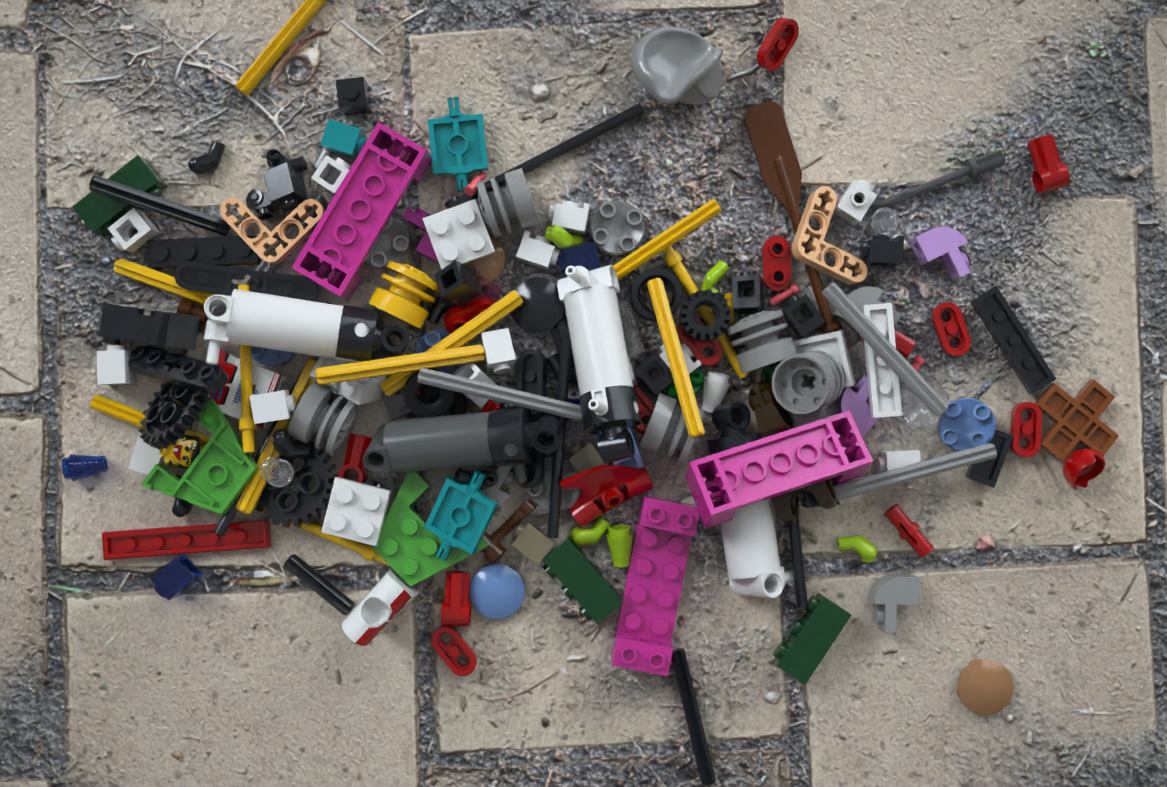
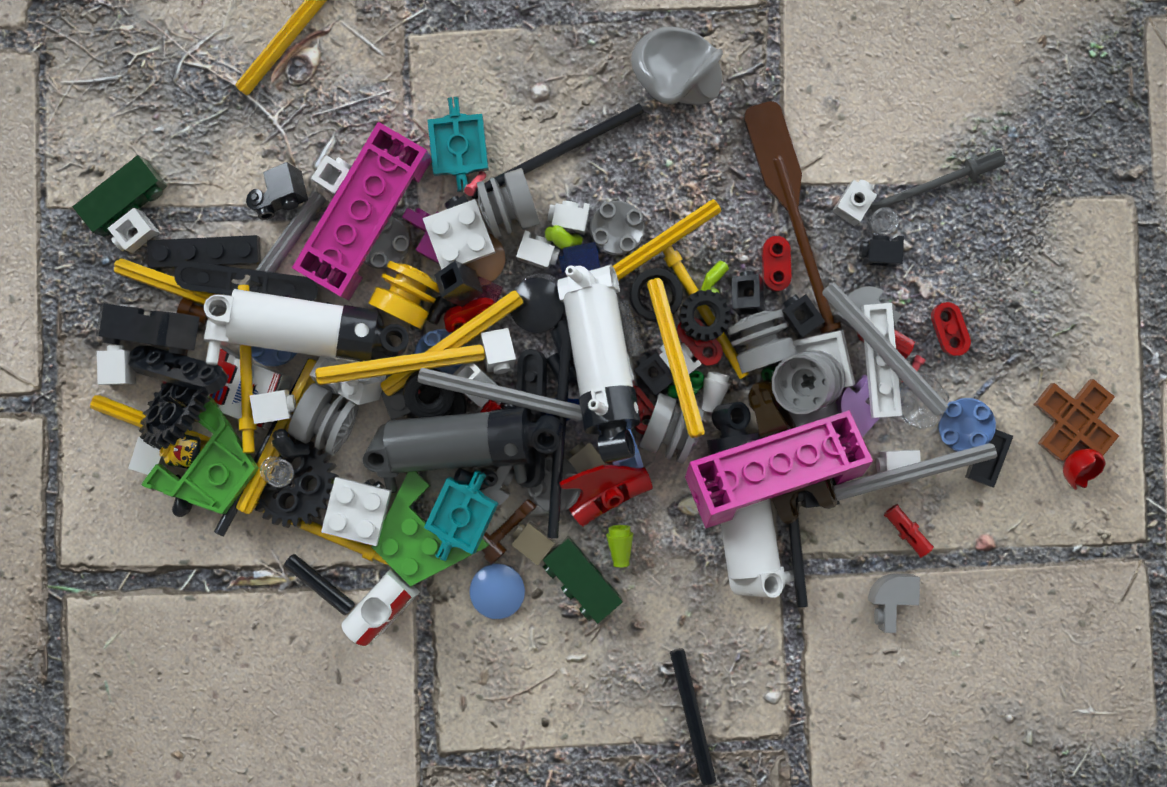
clear blue cone [62,454,108,481] -> none
black axle [89,175,231,236] -> none
red tile [102,519,272,560] -> none
clear blue brick [150,554,203,600] -> none
black arm [188,141,225,175] -> none
light nougat beam [220,197,326,264] -> none
black arm [266,149,308,171] -> none
teal brick [320,119,367,160] -> none
black brick [336,77,372,116] -> none
red piece [338,433,373,483] -> none
red plate [431,626,477,676] -> none
red piece [441,570,471,627] -> none
lime arm [570,517,611,546] -> none
dark pink plate [611,495,700,677] -> none
yellow piece [724,293,735,324] -> none
red plate [757,18,799,71] -> none
coral piece [769,283,800,307] -> none
dark green brick [773,592,852,685] -> none
light nougat beam [791,186,867,285] -> none
lime arm [836,535,877,563] -> none
lavender brick [909,227,970,280] -> none
medium nougat dish [957,659,1014,715] -> none
black plate [970,286,1056,394] -> none
red plate [1010,402,1042,457] -> none
red piece [1027,135,1070,194] -> none

